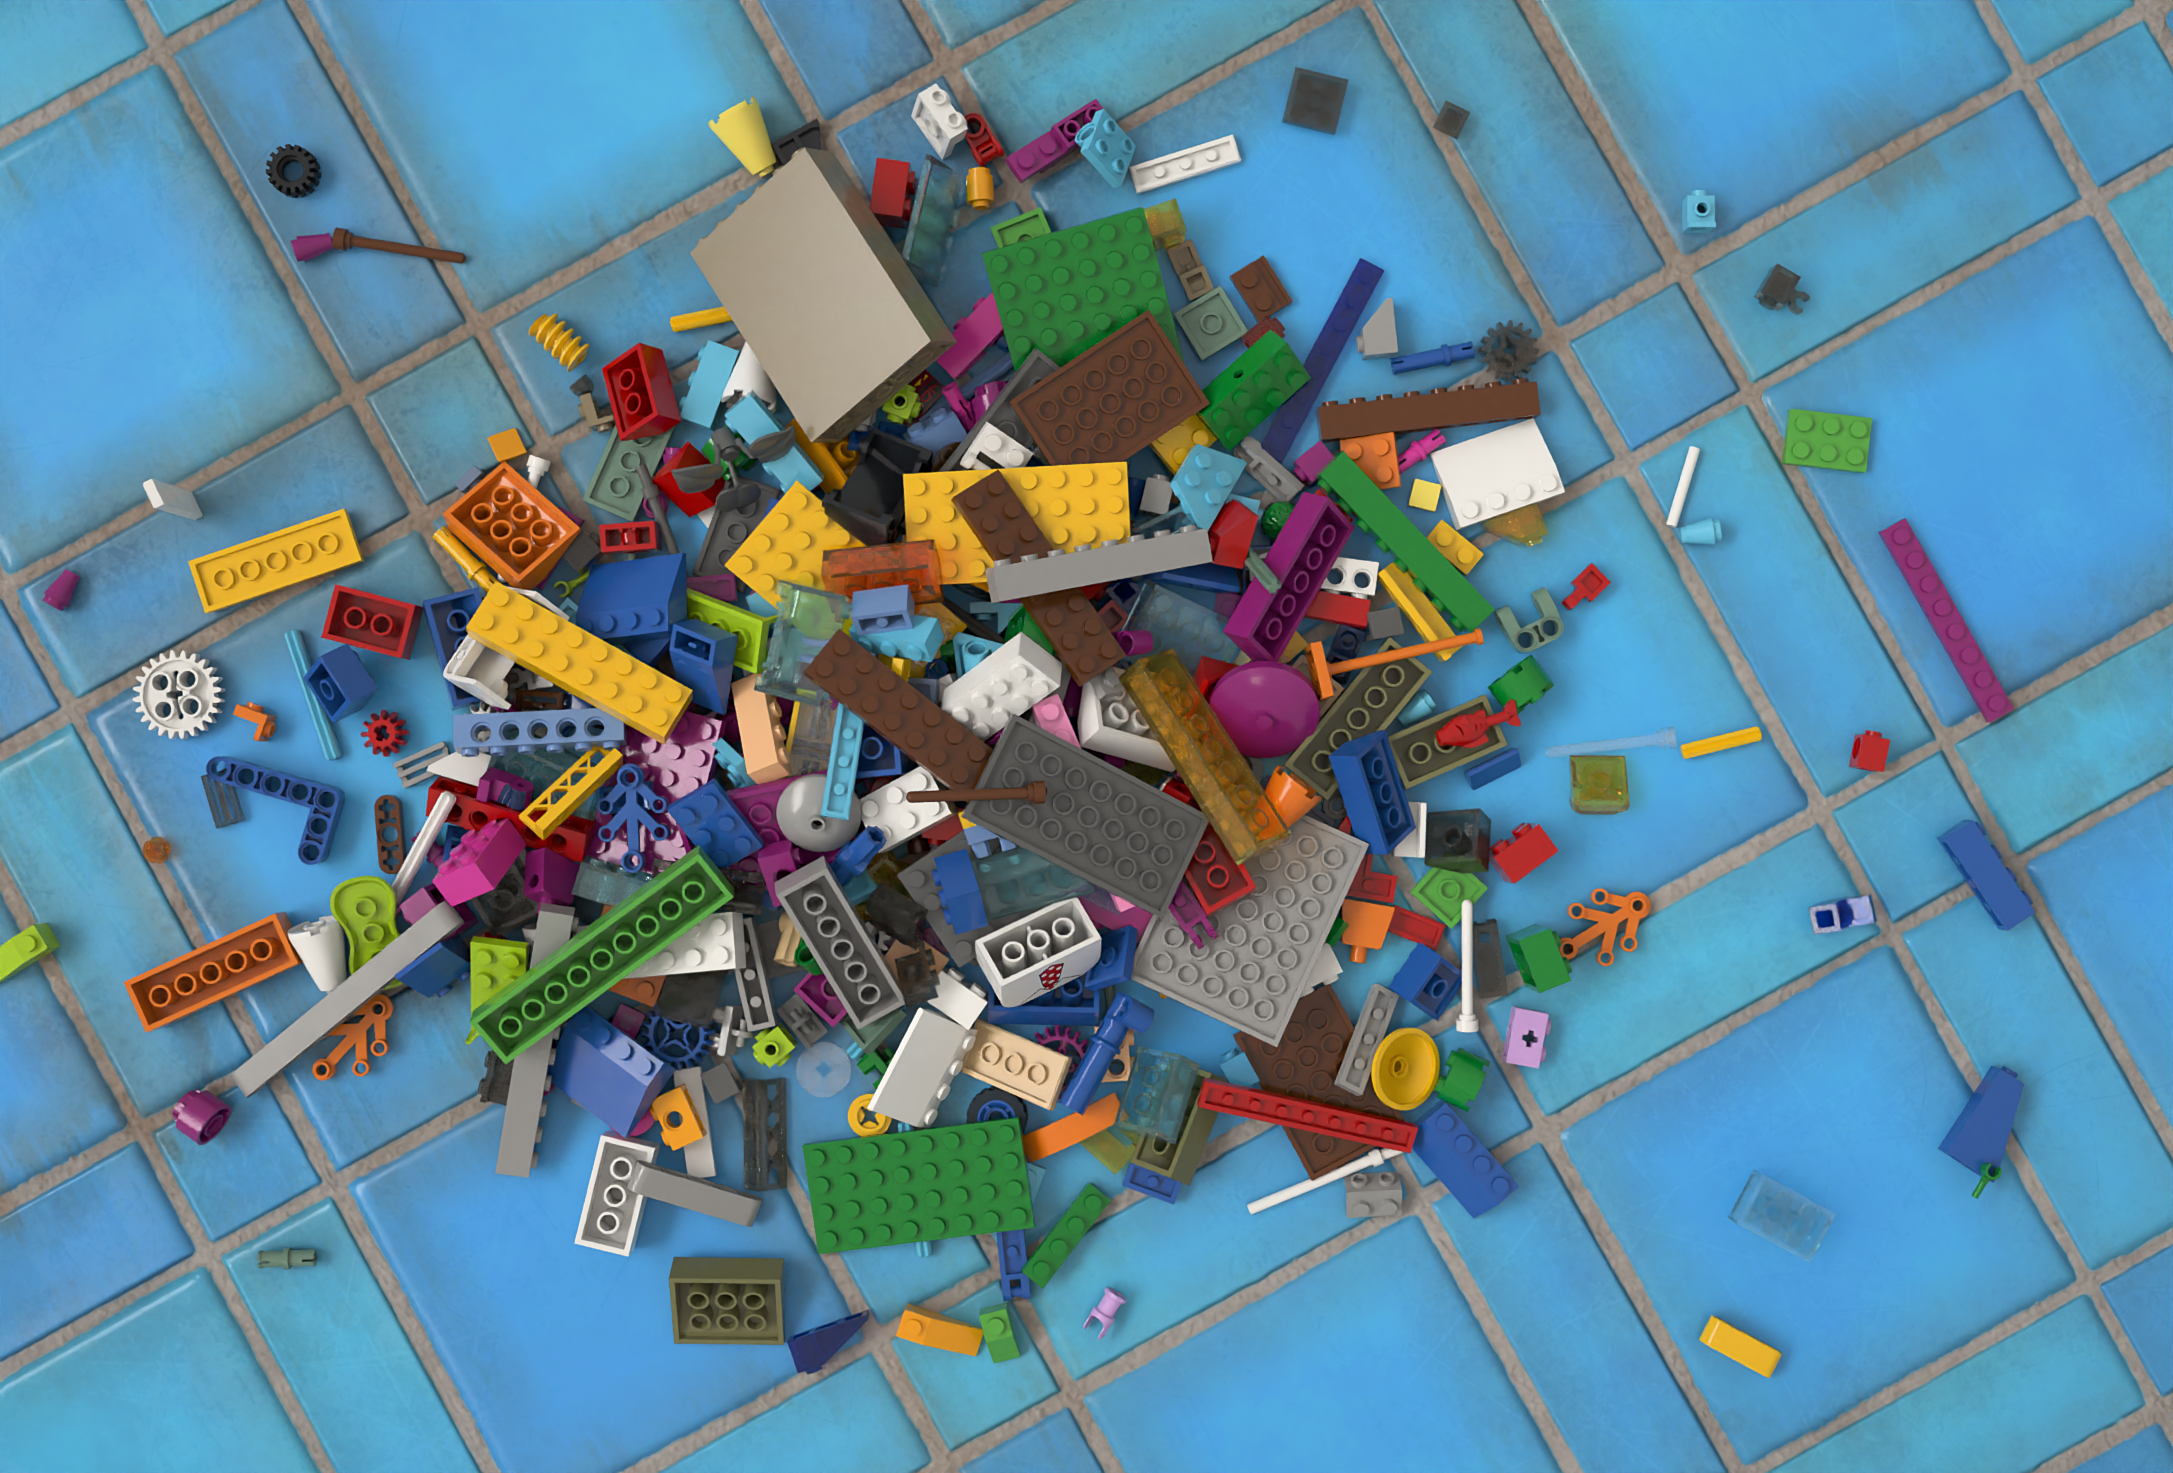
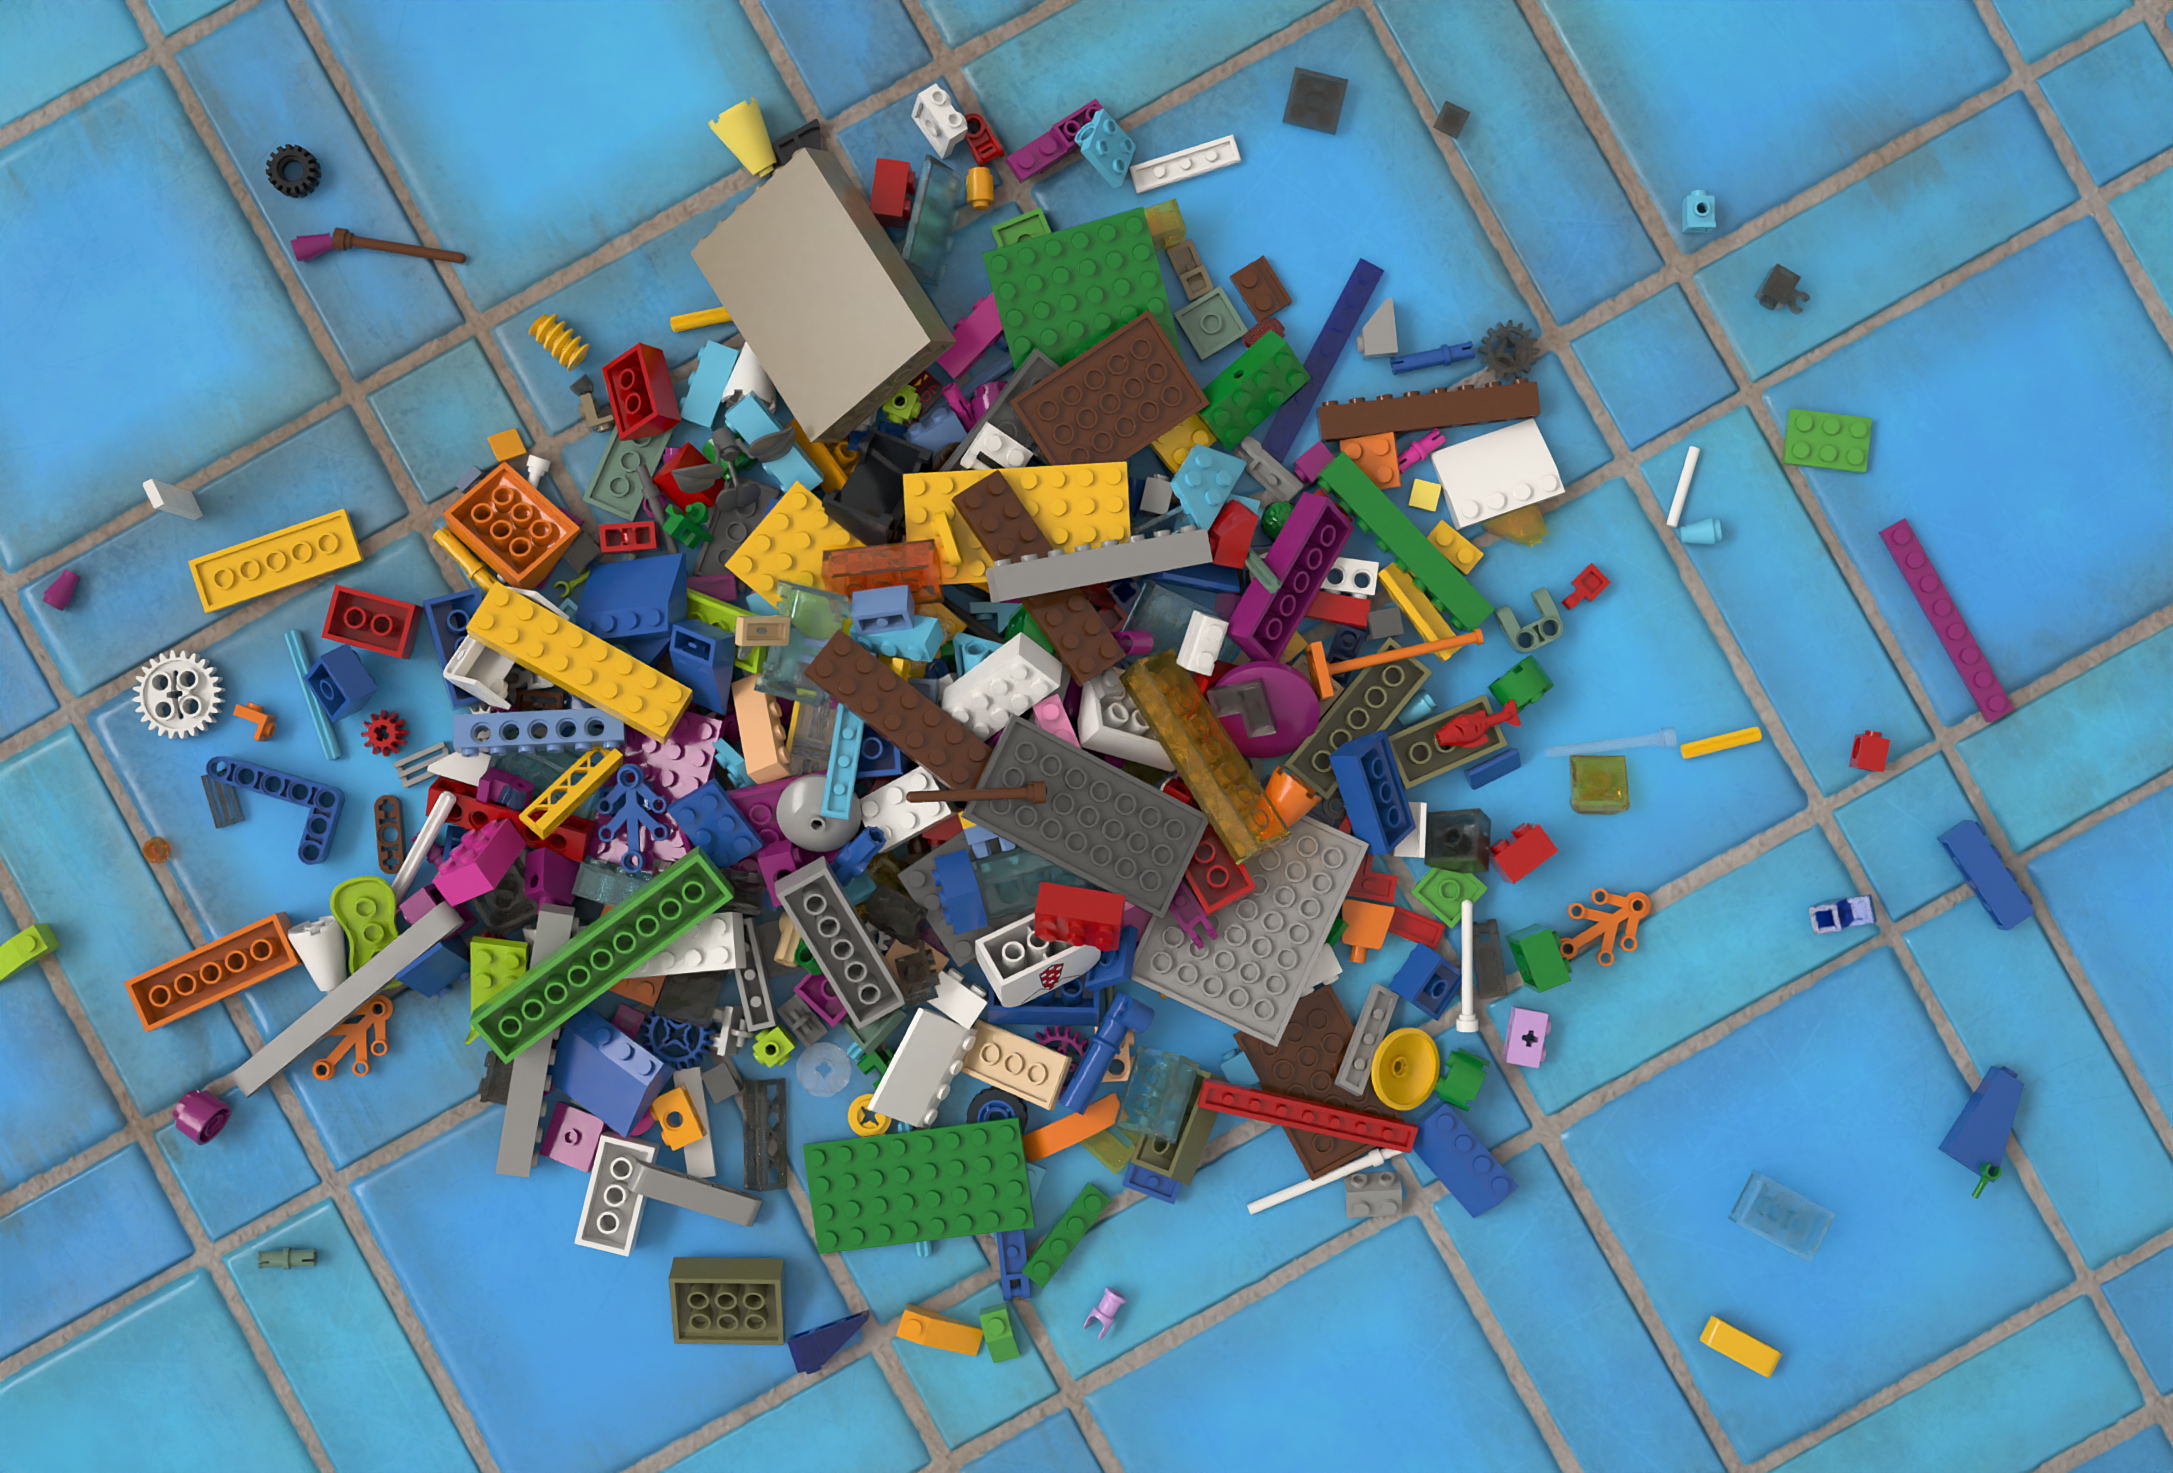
none -> plate [539,1101,607,1173]
none -> green hips [662,502,714,550]
none -> tan piece [733,616,791,659]
none -> yellow plate [931,510,963,567]
none -> red brick [1035,881,1125,951]
none -> clear red tile [1080,583,1117,610]
none -> white brick [1176,610,1229,676]
none -> clear smoke plate [1207,678,1277,738]

